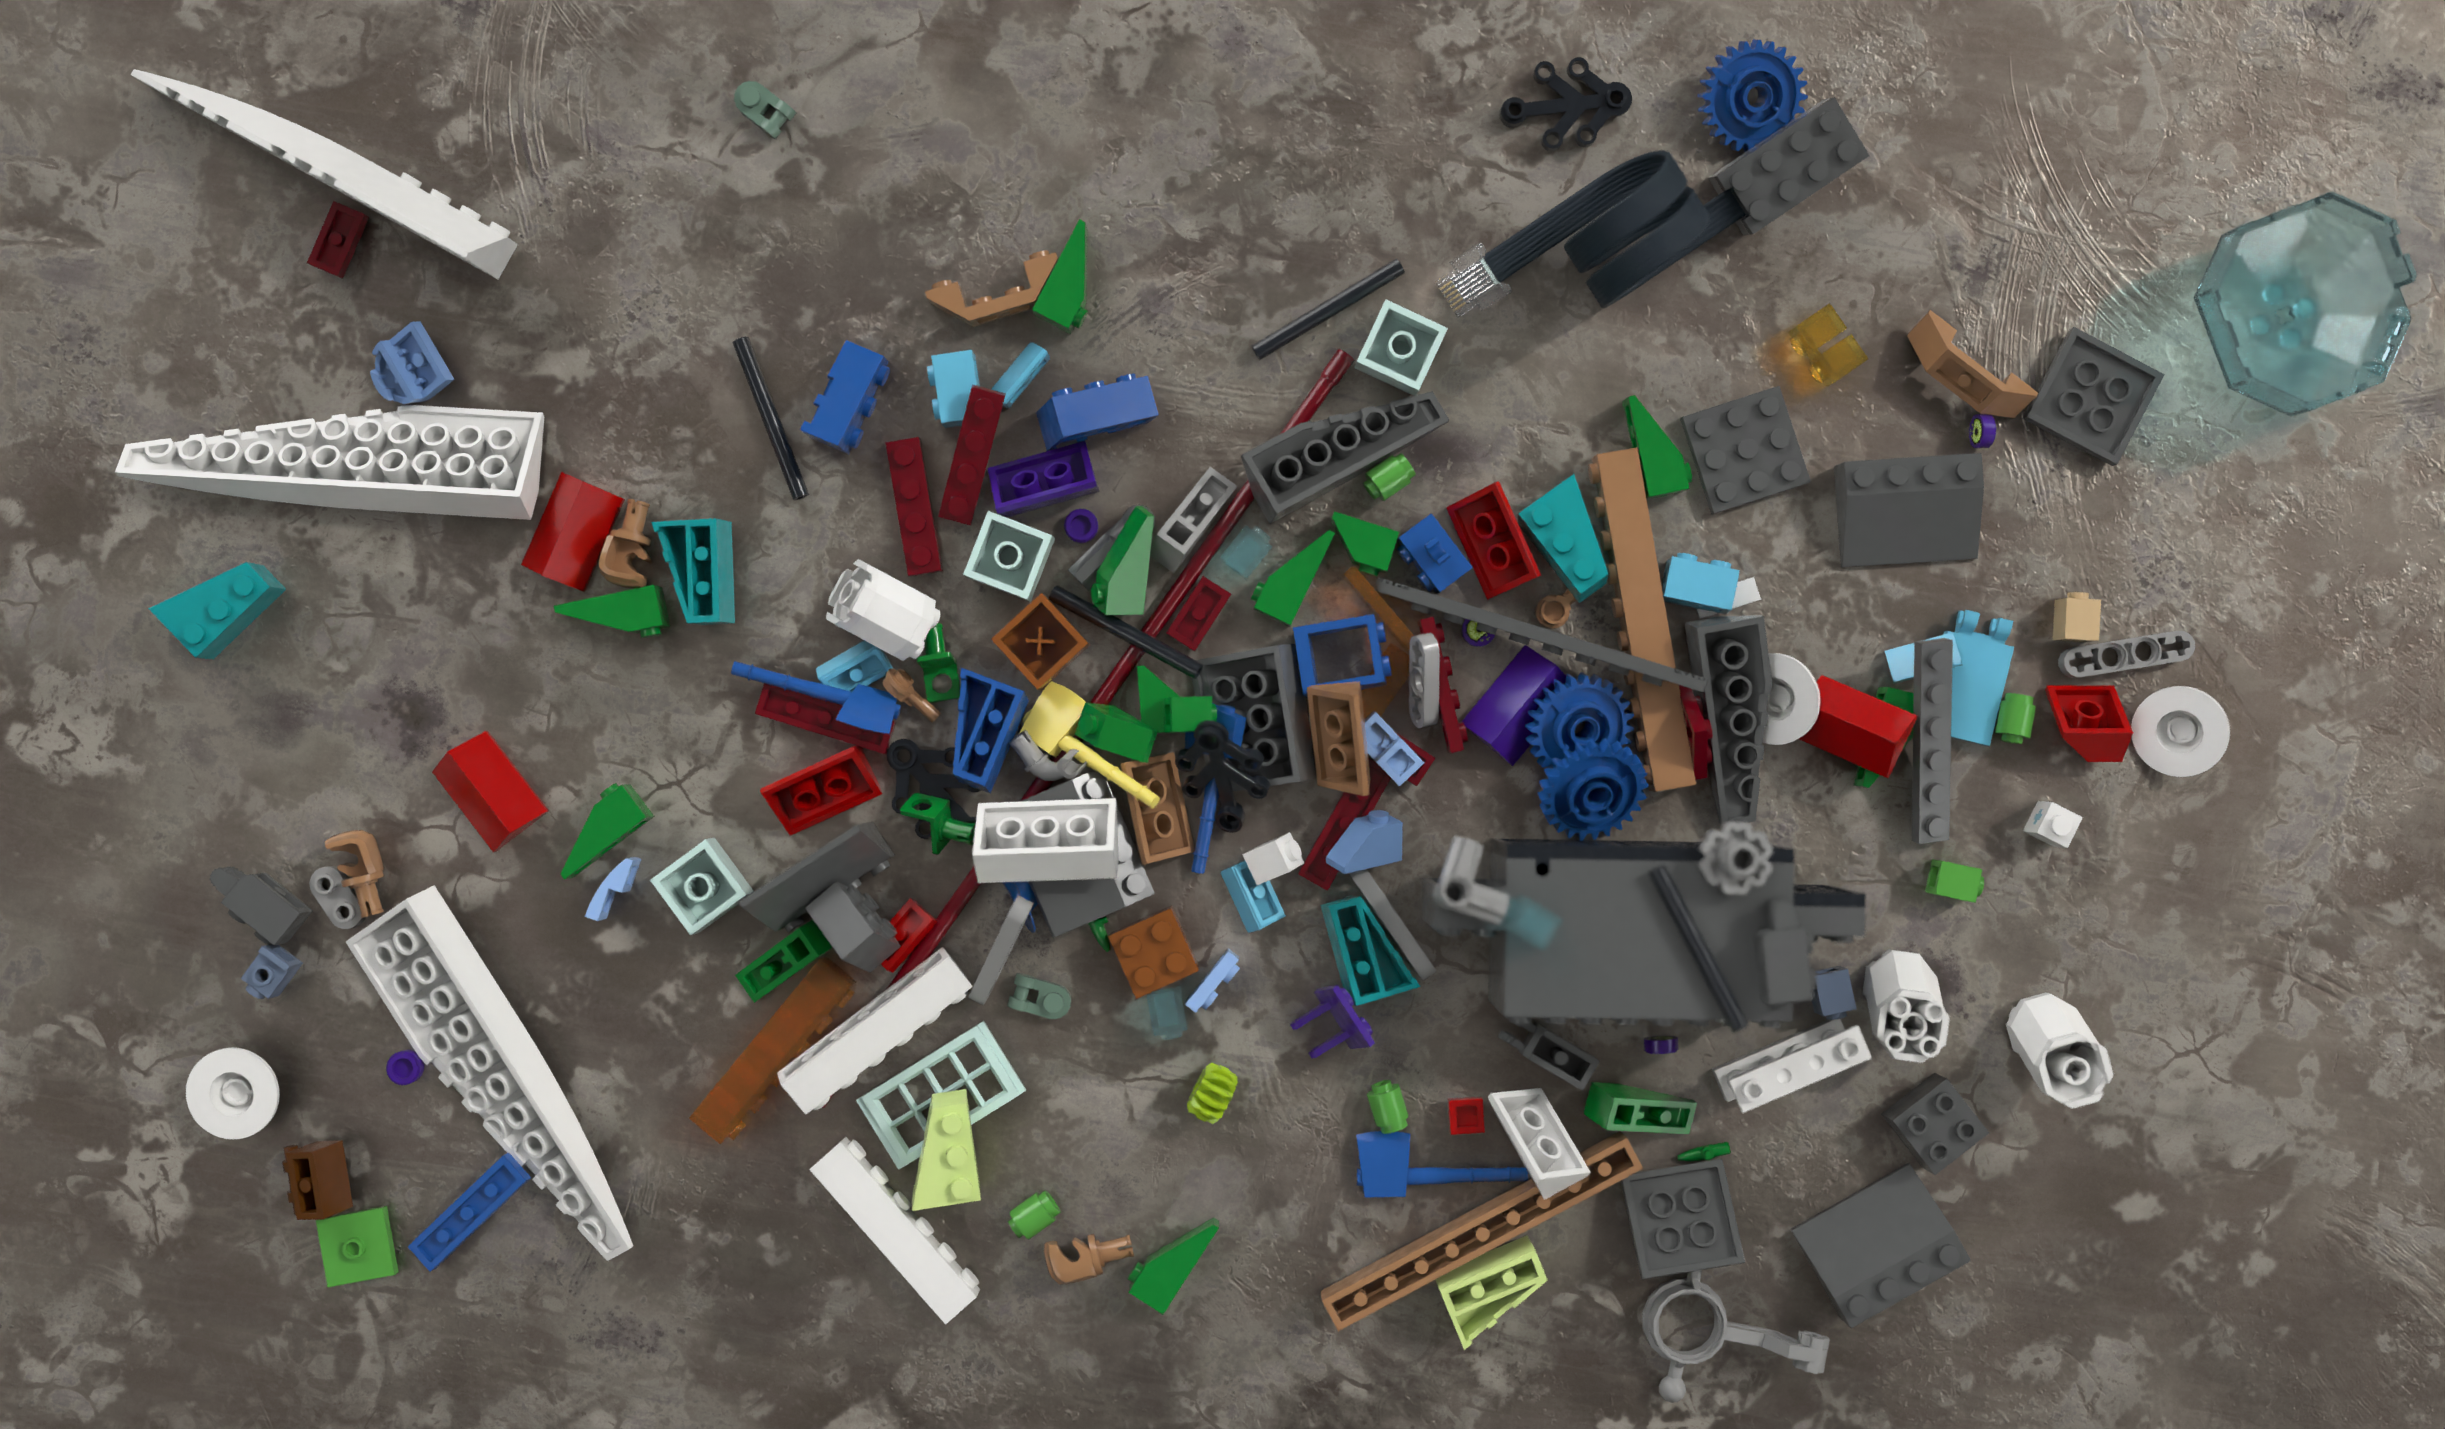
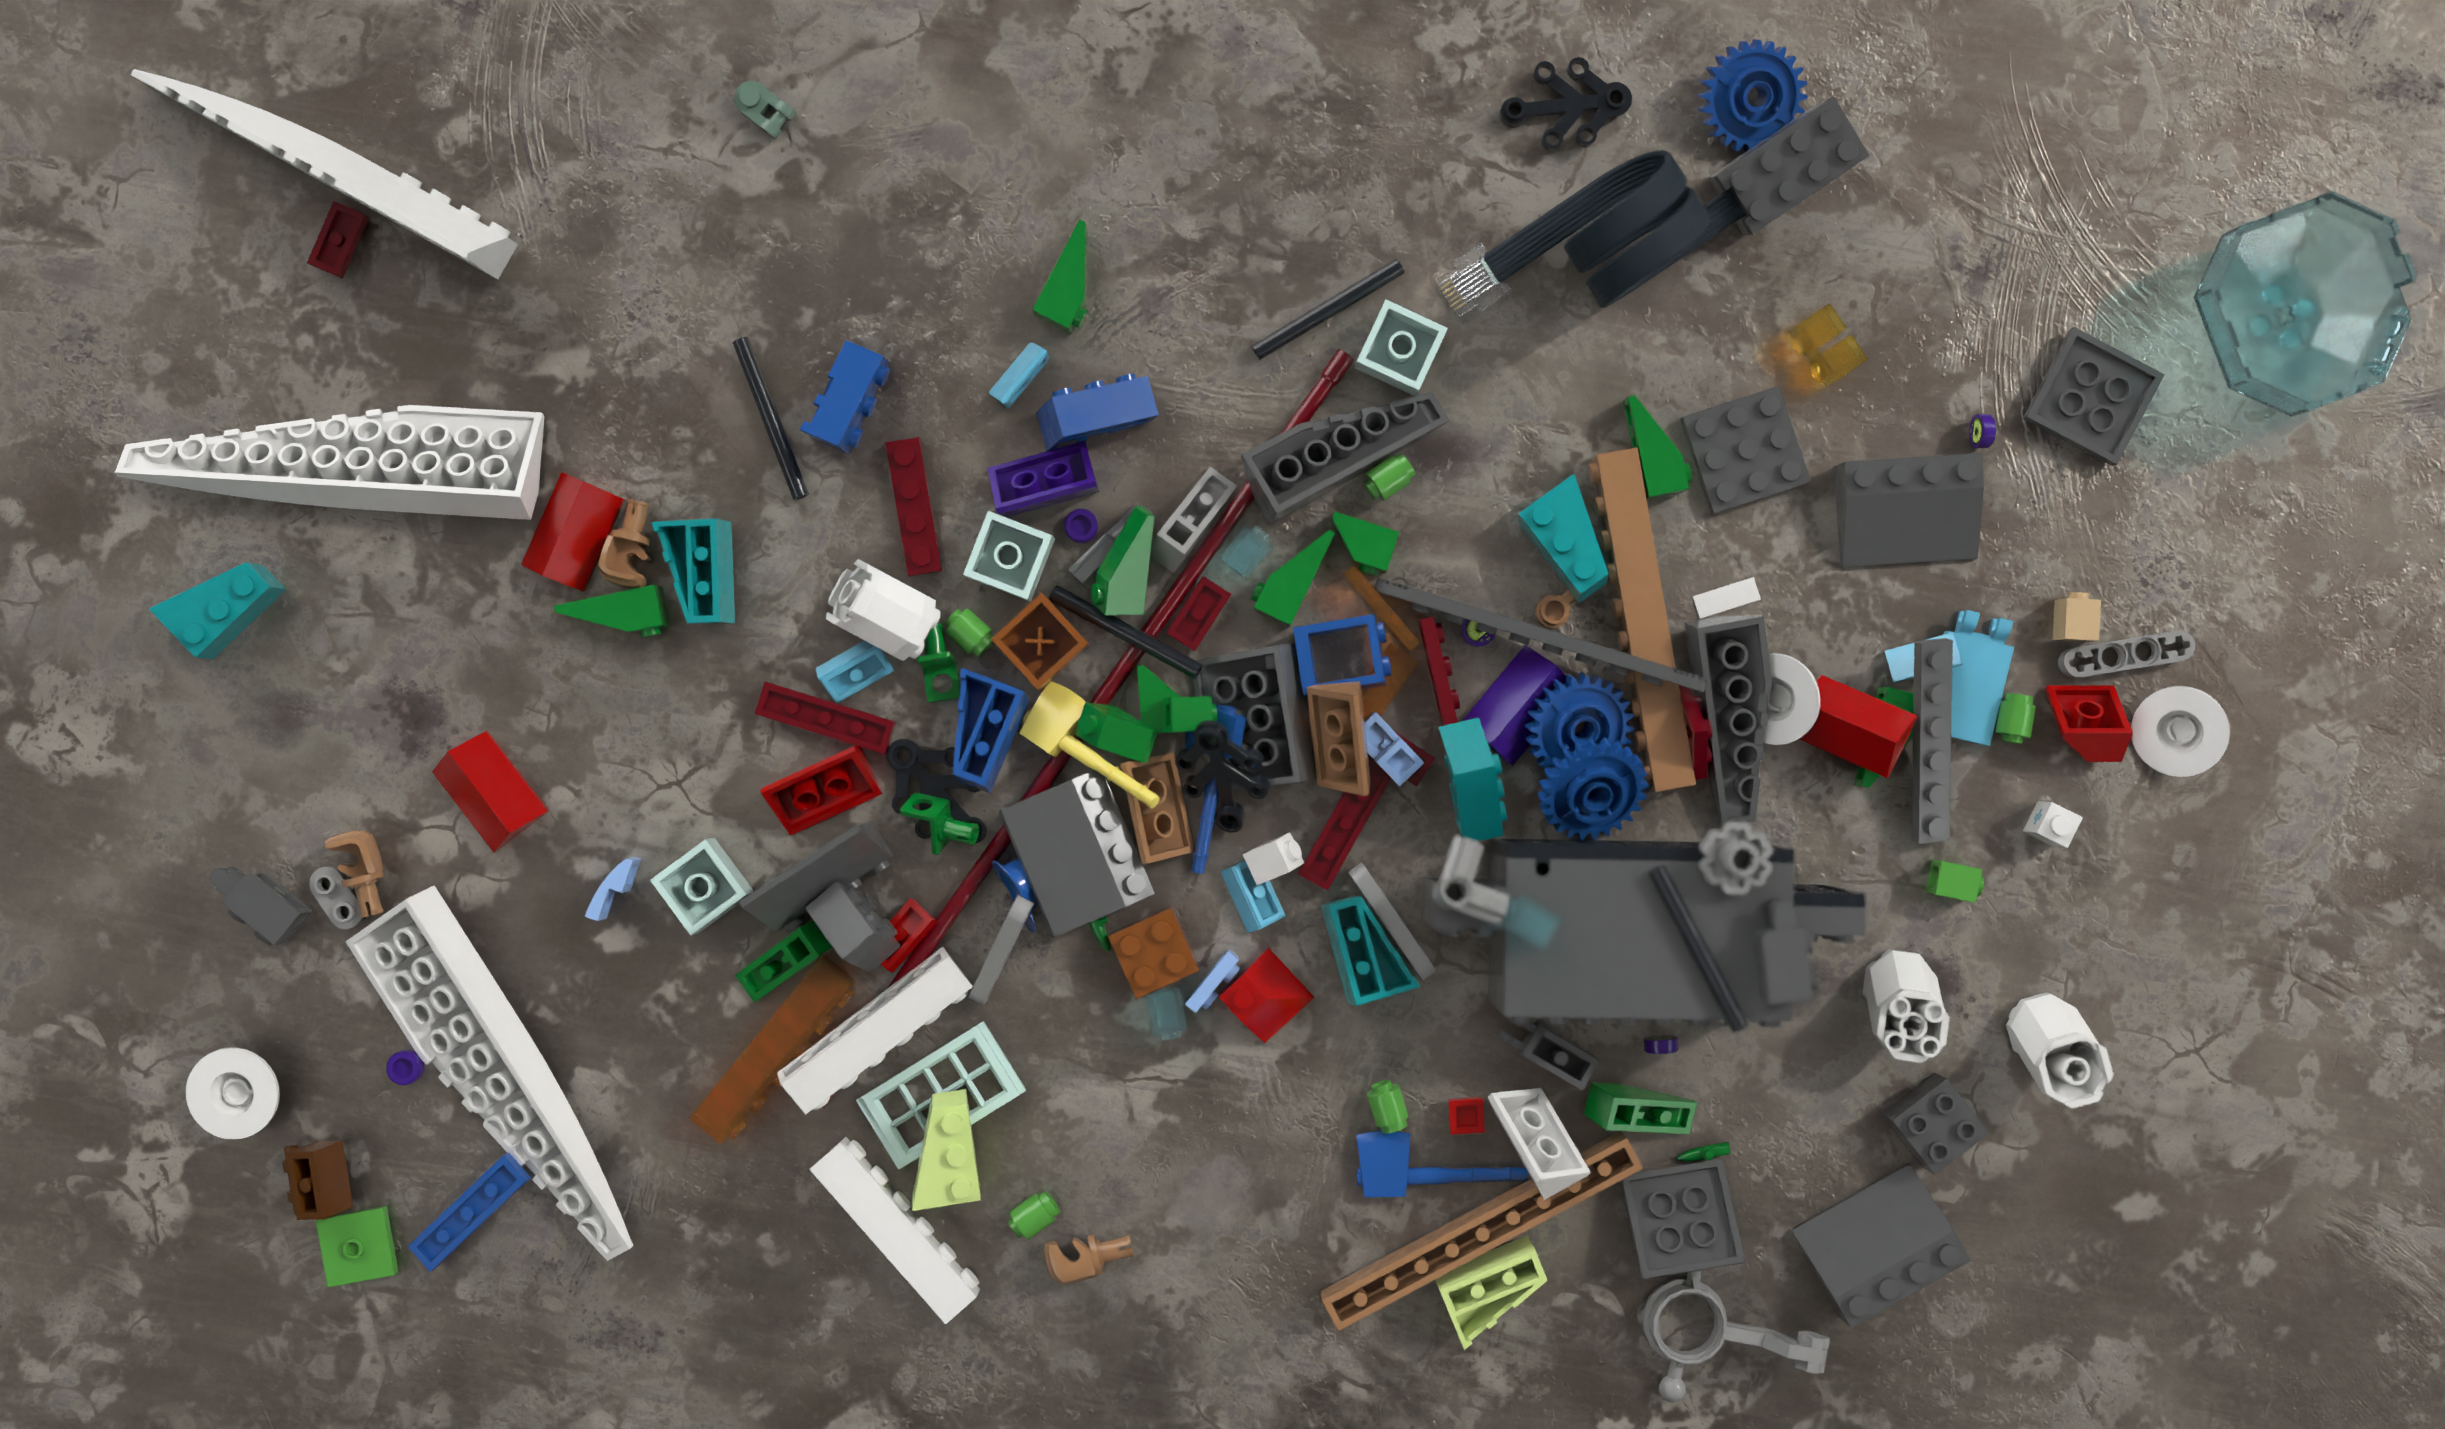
sand blue brick [241,944,303,999] -> none
medium blue slope [370,321,455,404] -> none
green slope [560,783,654,880] -> none
blue piece [731,661,901,734] -> none
medium nougat plate [882,668,941,723] -> none
medium nougat slope [925,250,1058,327] -> none
medium azure brick [927,350,980,428] -> none
dark red plate [938,384,1006,526] -> none
white slope [973,798,1118,883] -> none
sand green plate [1007,973,1072,1019] -> none
light grey piece [1009,730,1087,781] -> none
green slope [1127,1217,1219,1315] -> none
lime gear [1187,1063,1238,1124] -> none
dark purple plate [1290,985,1375,1058] -> none
medium blue slope [1326,810,1403,874] -> none
blue brick [1396,513,1473,594] -> none
light grey beam [1409,633,1440,728] -> none
red slope [1446,481,1541,600] -> none
medium azure brick [1662,553,1740,614] -> none
white fence [1712,1019,1872,1113] -> none
sand blue brick [1812,966,1856,1020] -> none
medium nougat slope [1907,310,2038,418] -> none
none -> bright green brick [945,608,994,658]
none -> red slope [1219,947,1315,1043]
none -> teal wedge [1439,718,1507,842]

